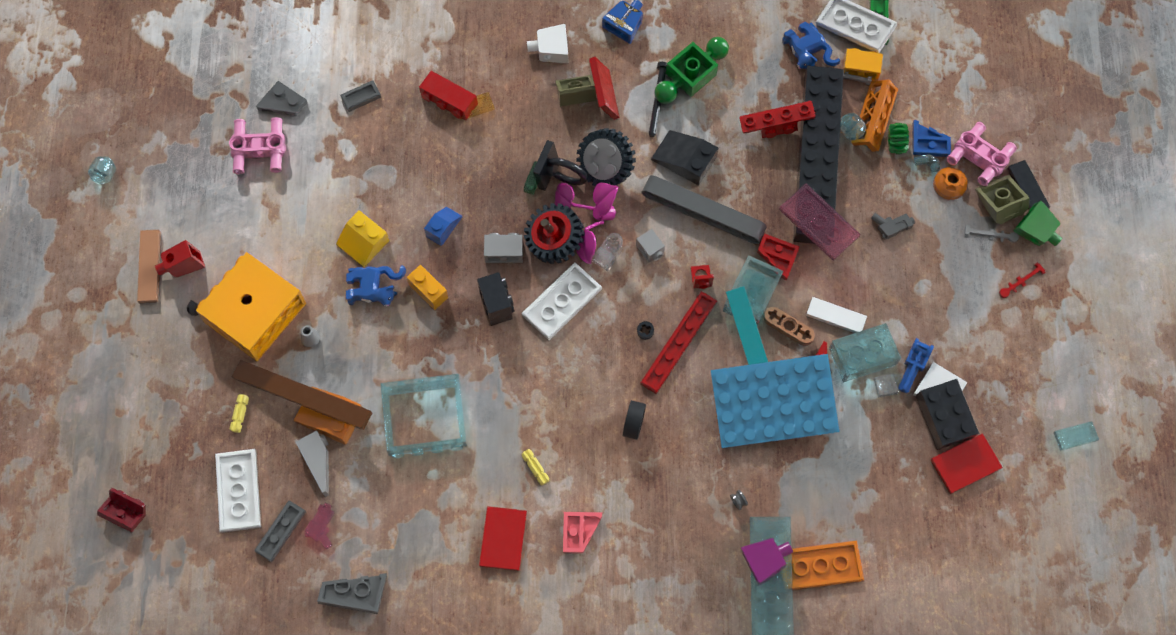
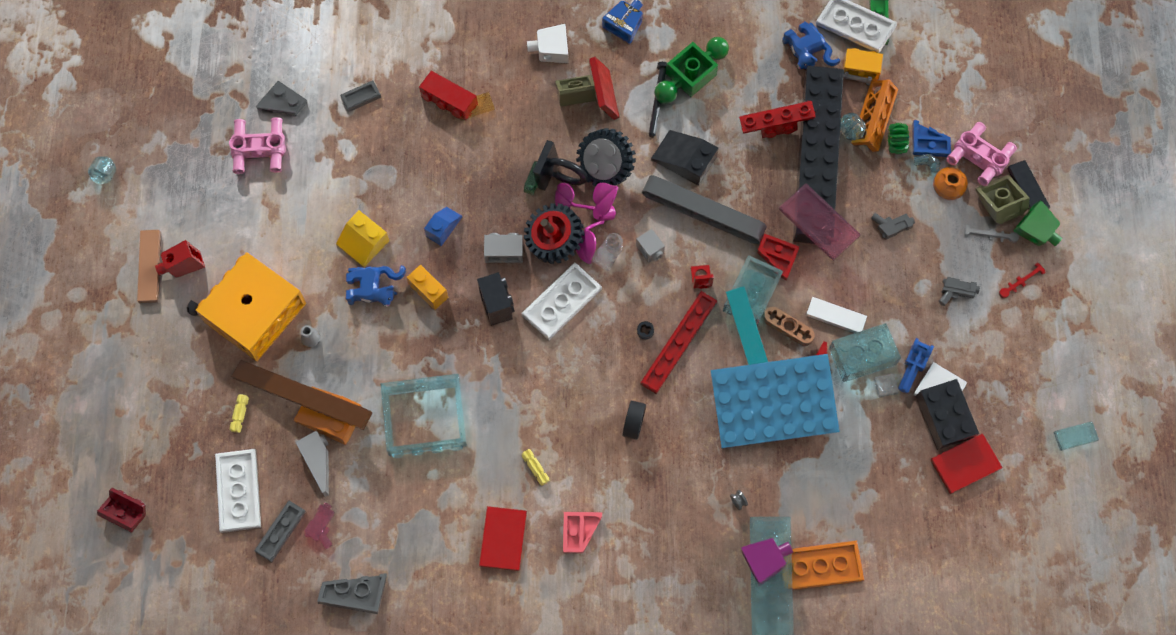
none -> dark grey piece [938,277,980,306]

